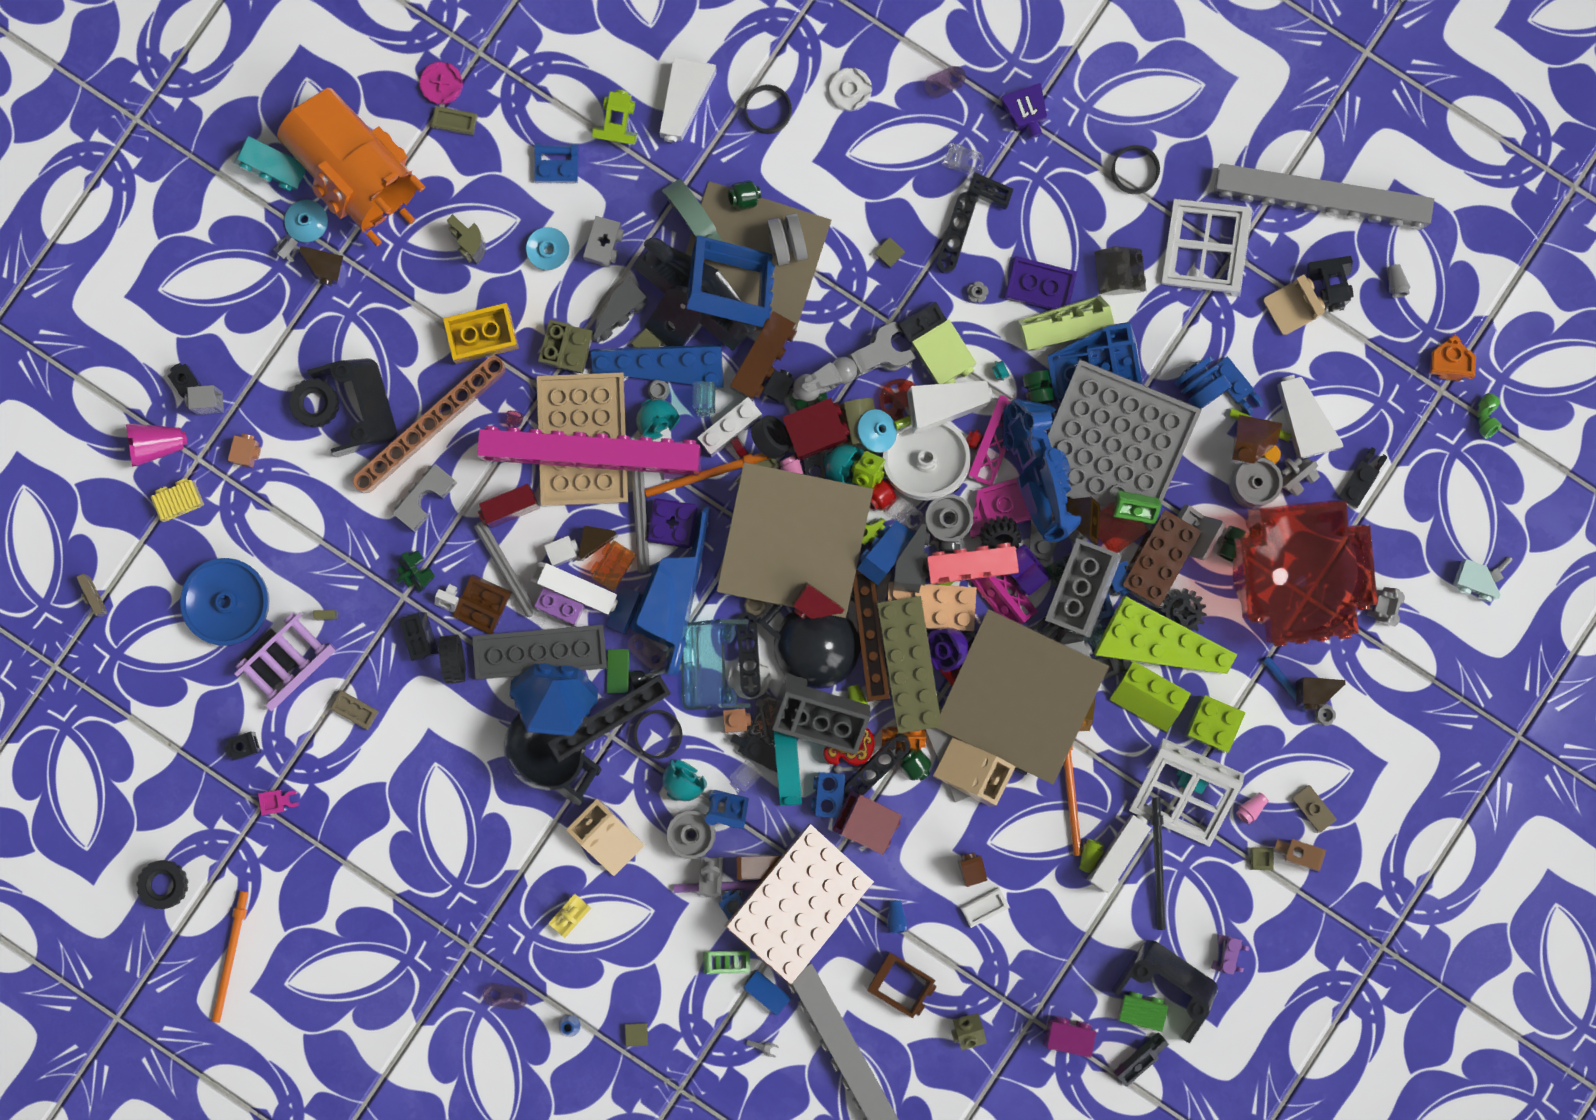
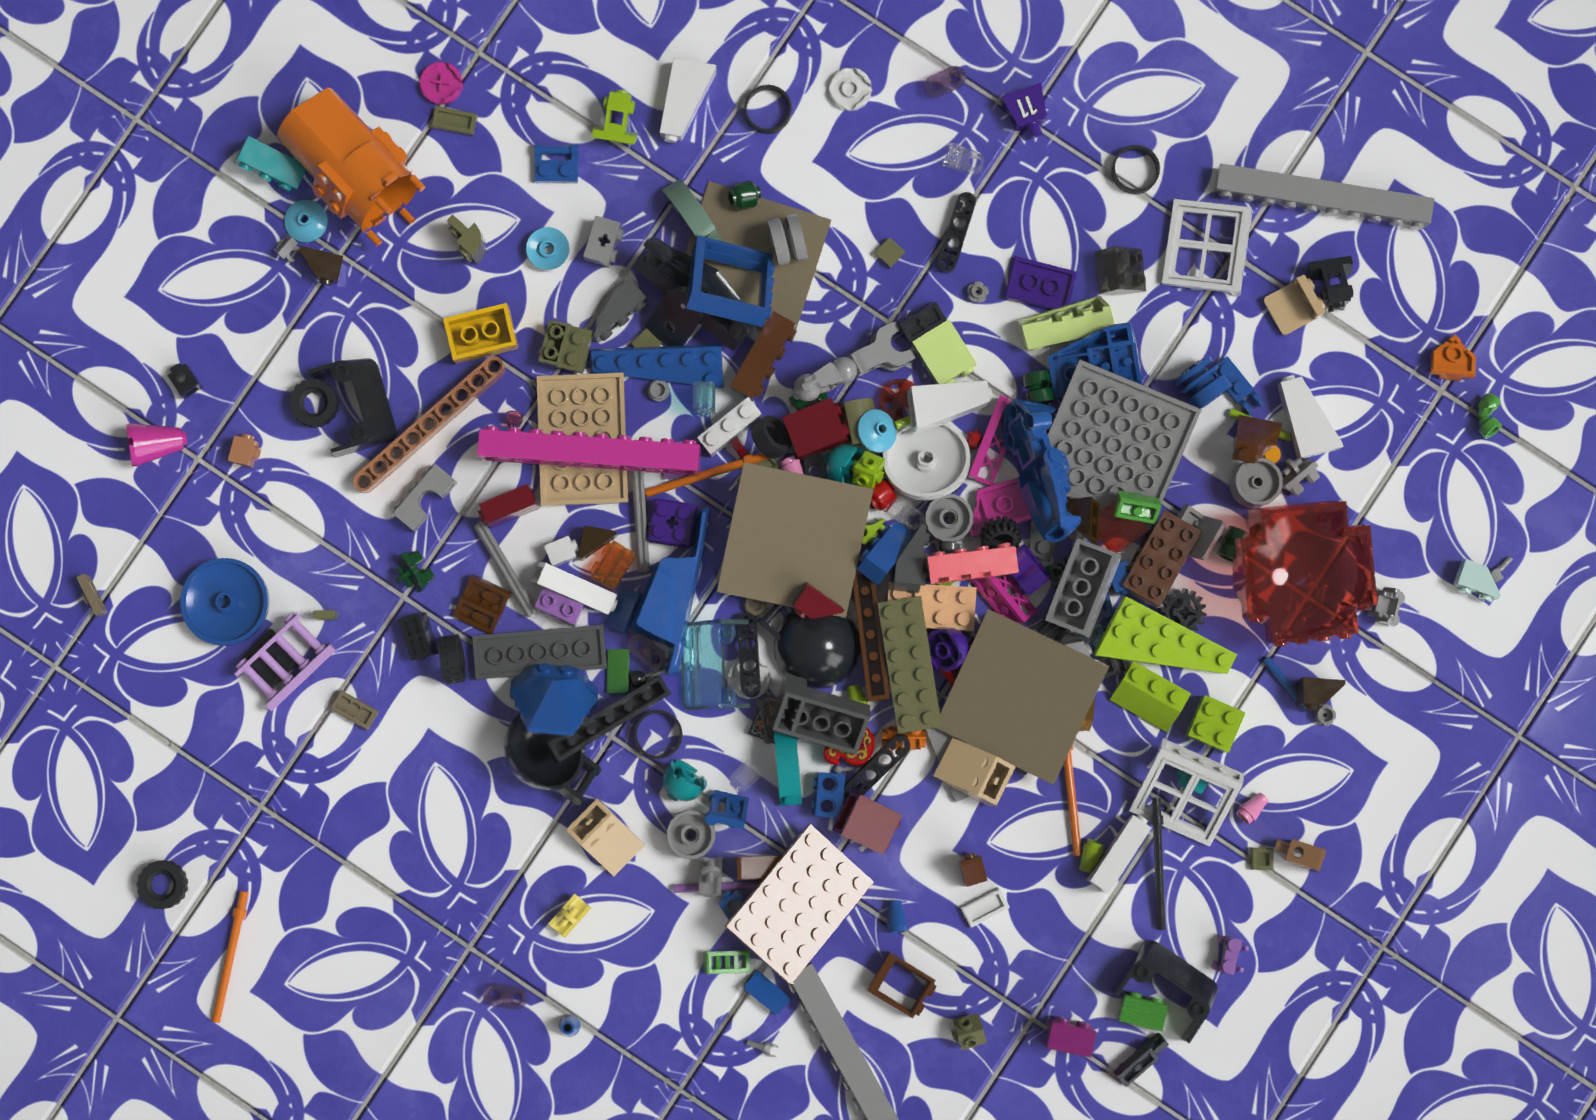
light yellow brick [151,478,204,522] -> none
light grey brick [185,385,224,415] -> none
black brick [225,731,261,761] -> none
dark pink plate [258,790,299,815] -> none
white tile [435,584,459,613] -> none
olive tile [625,1023,648,1047] -> none
teal cylinder [636,399,680,440] -> none
nougat brick [723,709,751,733] -> none
black hinge [730,734,777,773] -> none
black brick [763,369,794,405] -> none
dark green head [899,748,931,781] -> none
black tile [966,172,1014,210] -> none
teal plate [992,360,1009,381] -> none
dark tan plate [1291,785,1337,833] -> none
black hinge [1338,447,1388,509] -> none
light grey cone [1388,264,1411,298] -> none

